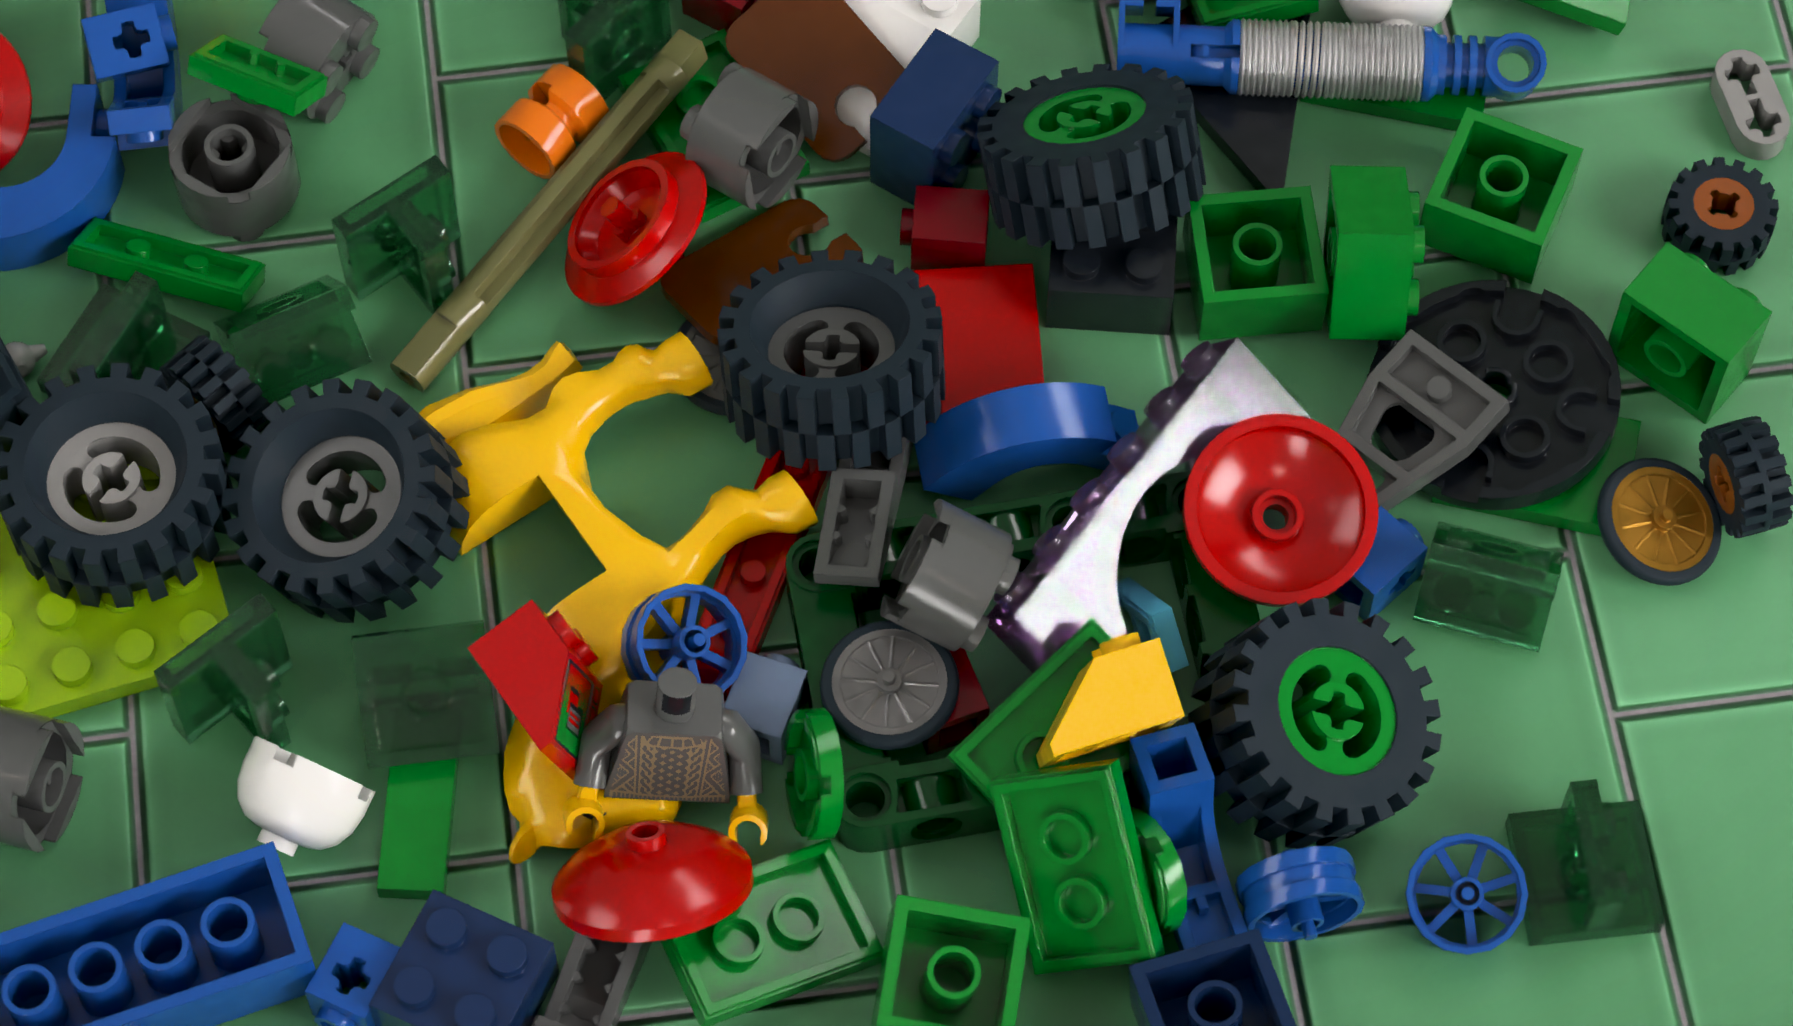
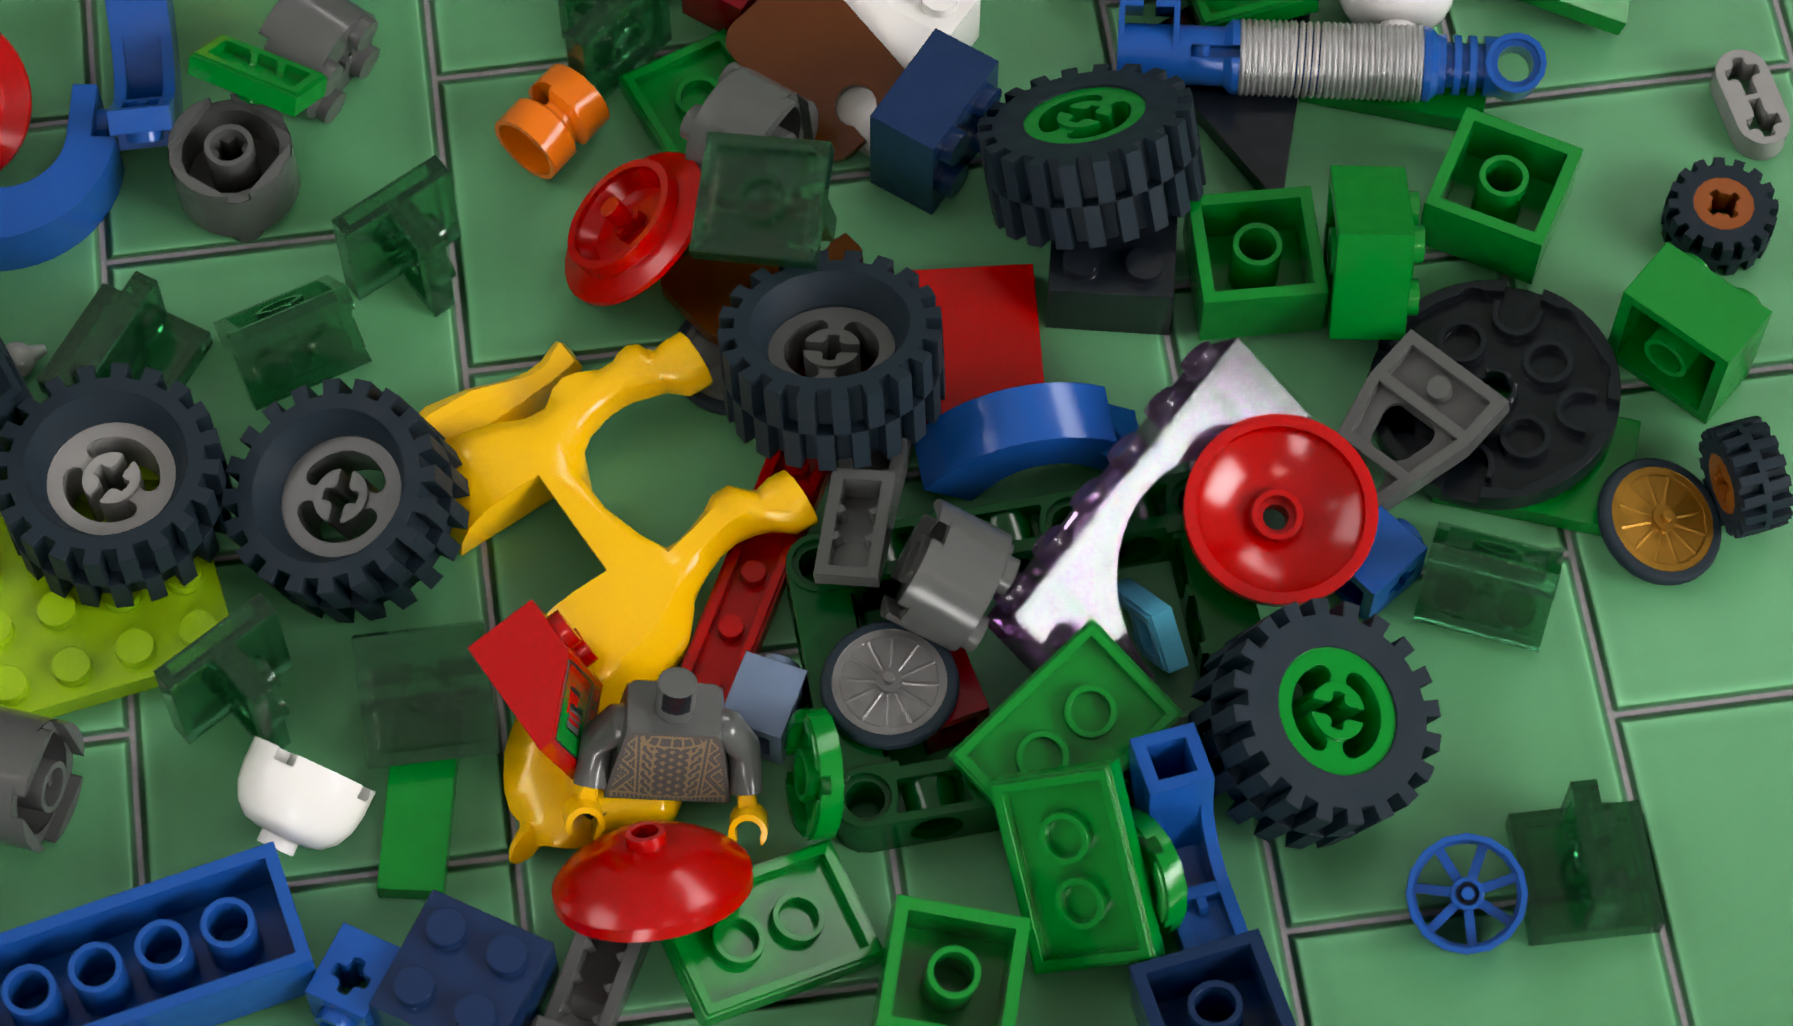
green tile [67,217,266,313] -> none
blue brick [81,2,178,83] -> none
black wheel [159,335,271,455] -> none
olive piece [390,29,708,393] -> none
blue wheel [621,583,748,692] -> none
dark red brick [900,185,990,270] -> none
yellow slope [1036,632,1185,768] -> none
blue wheel [1235,846,1365,942] -> none
none -> clear green bracket [689,131,837,270]

